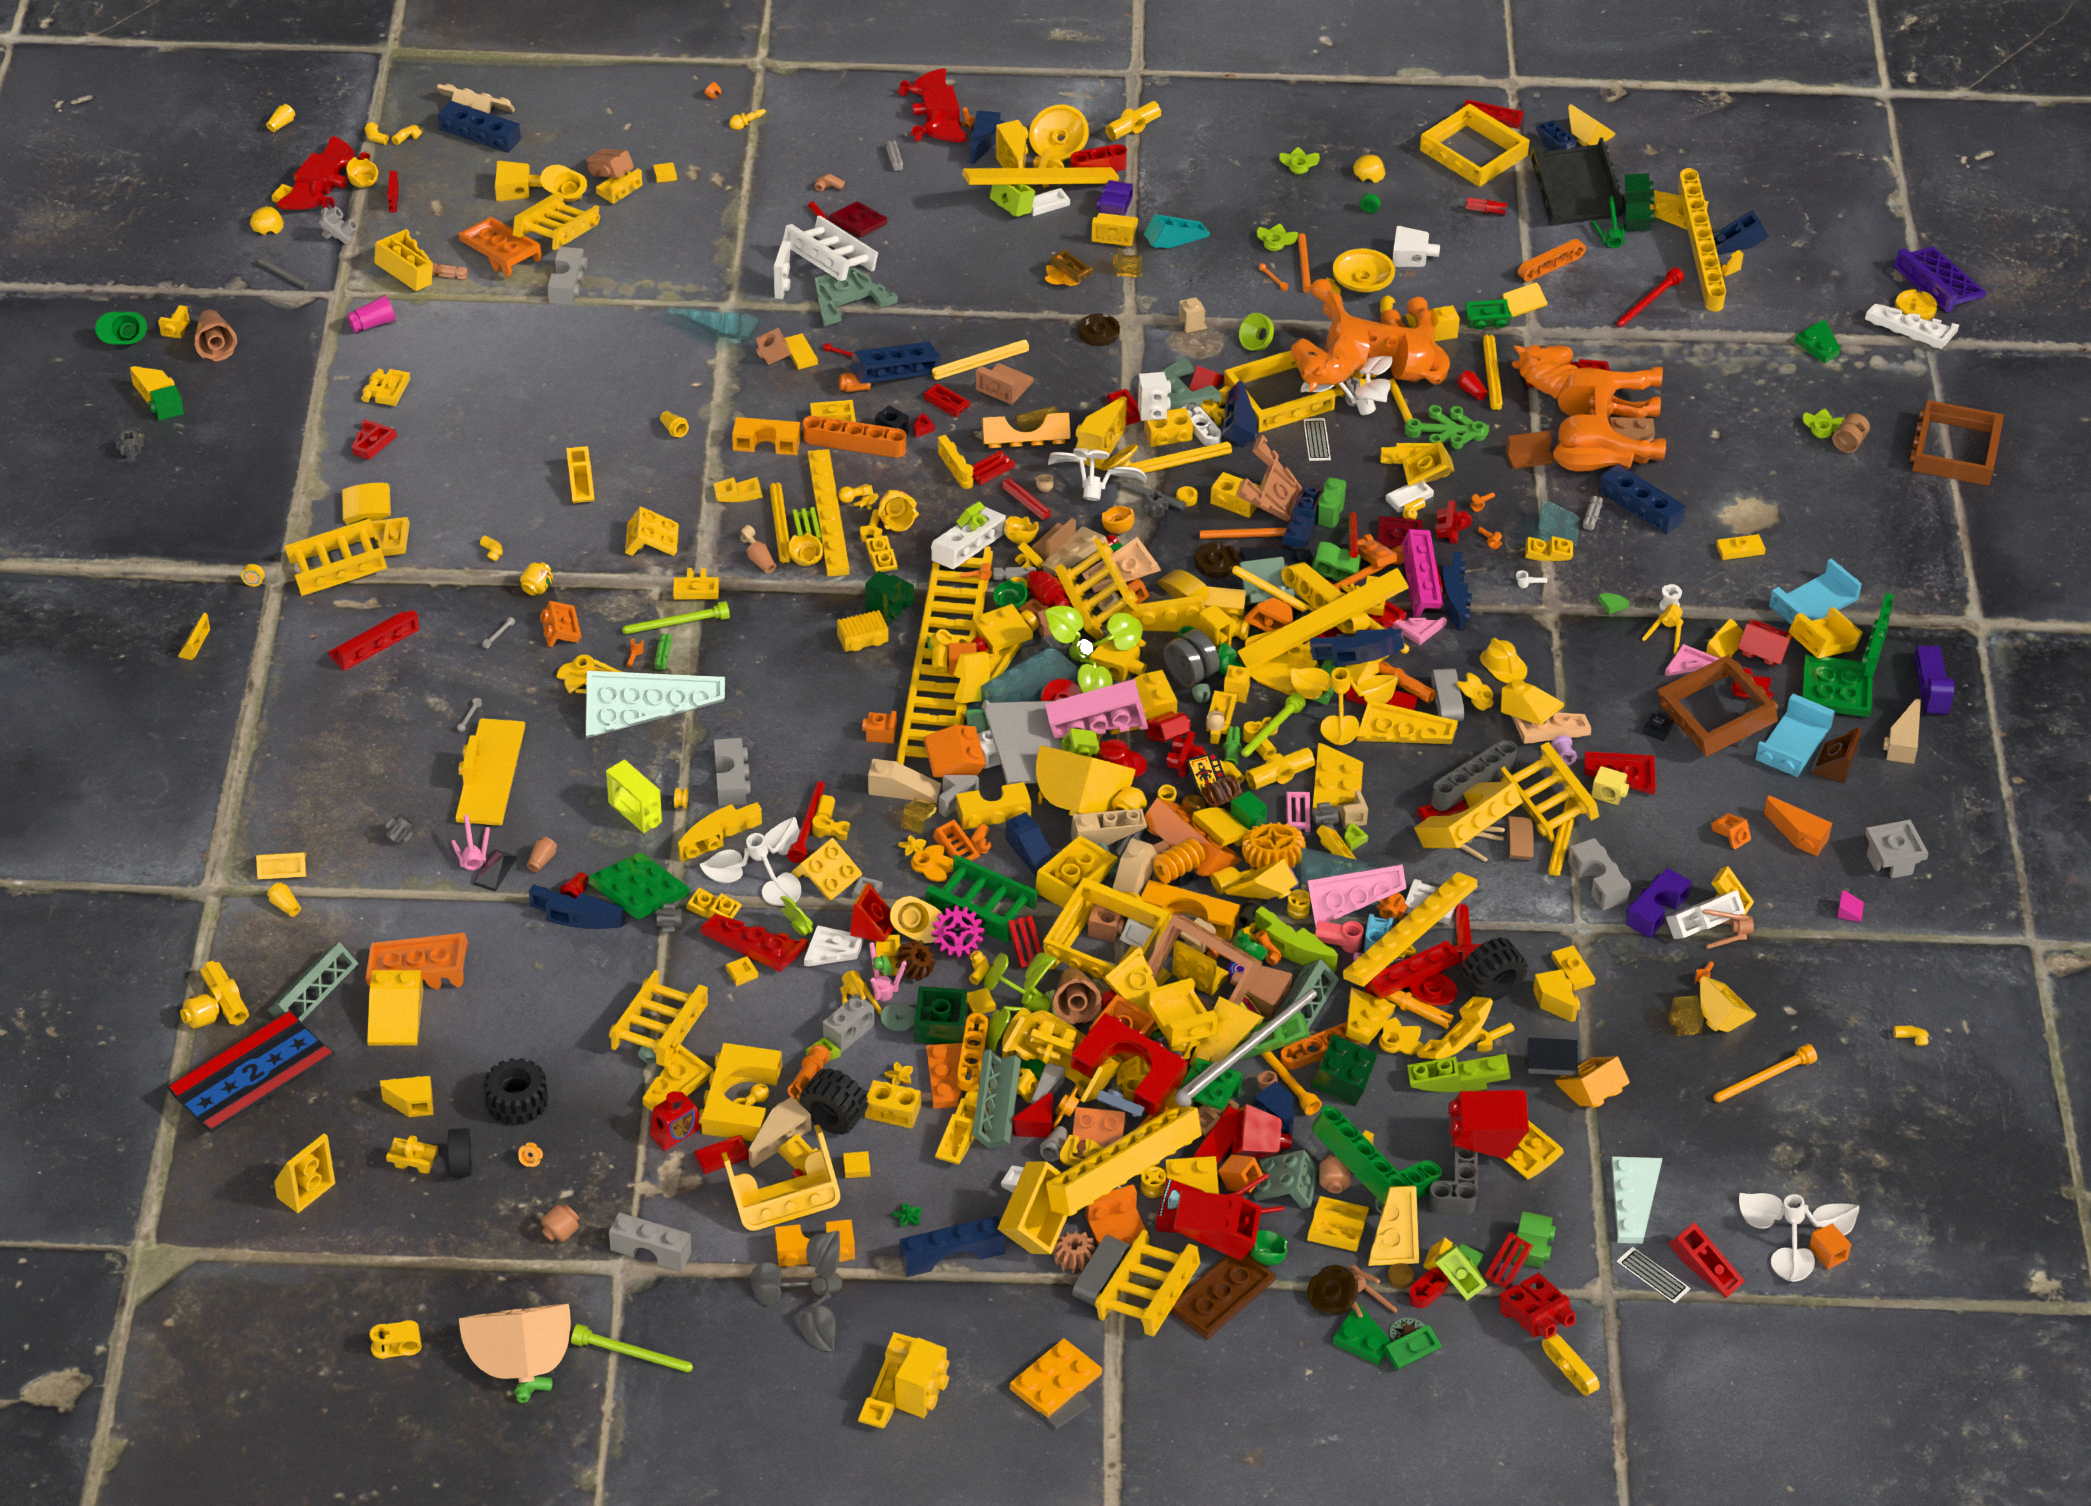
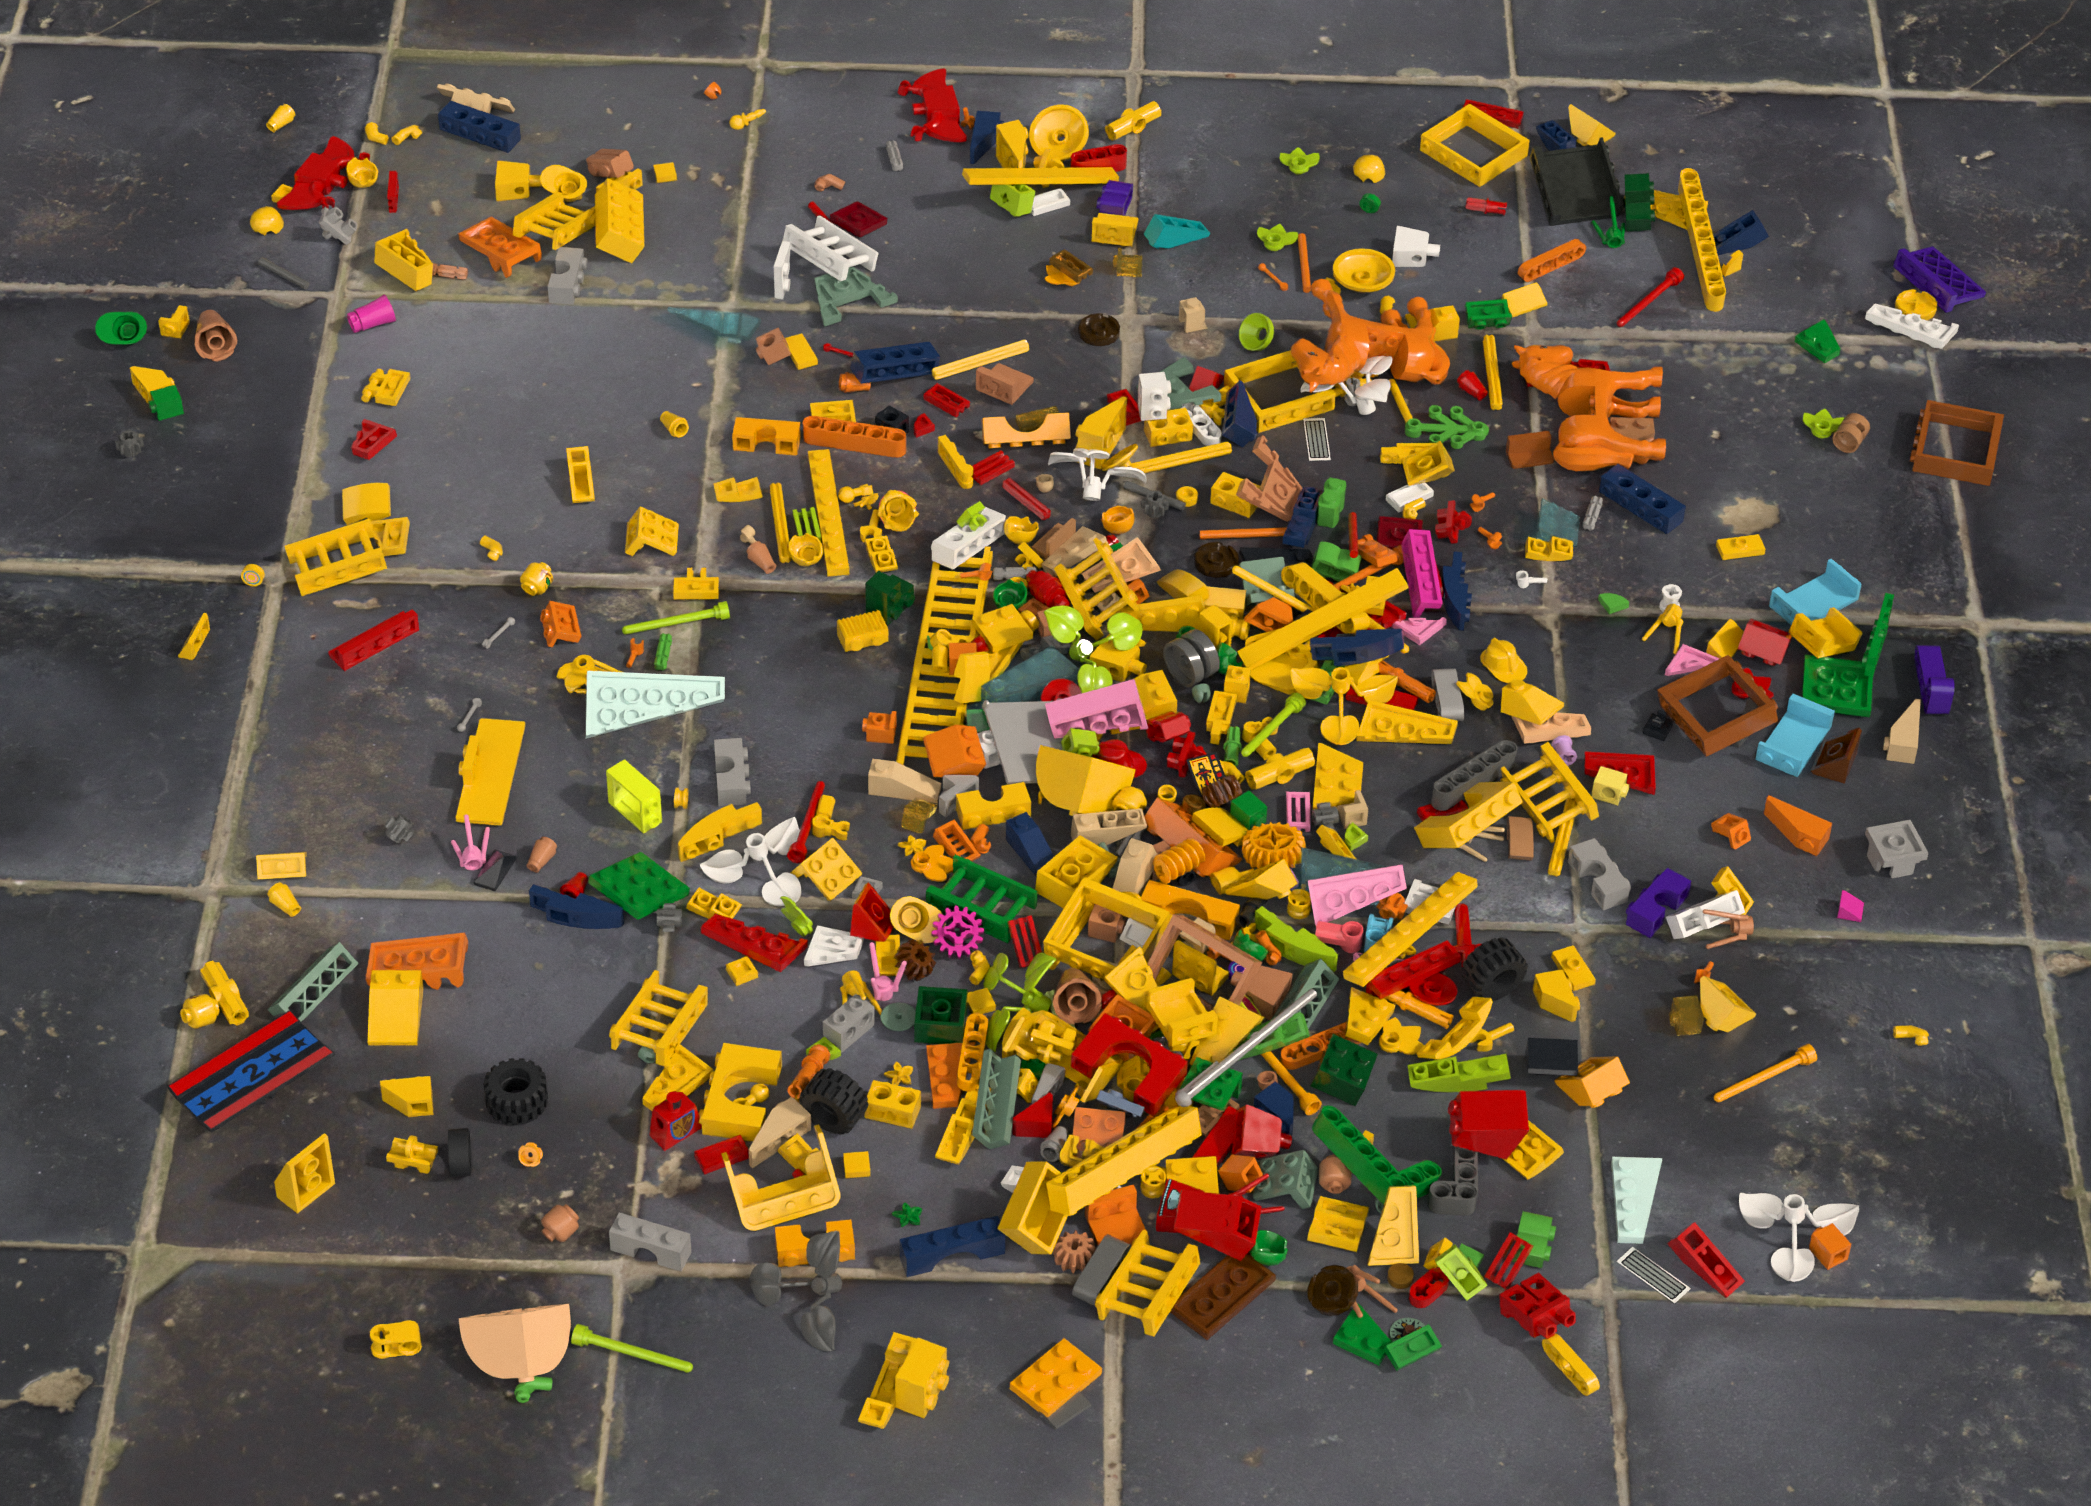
bright green arm [873,955,893,976] -> none
tan hinge [1206,710,1225,731] -> none
none -> yellow brick [595,178,644,263]

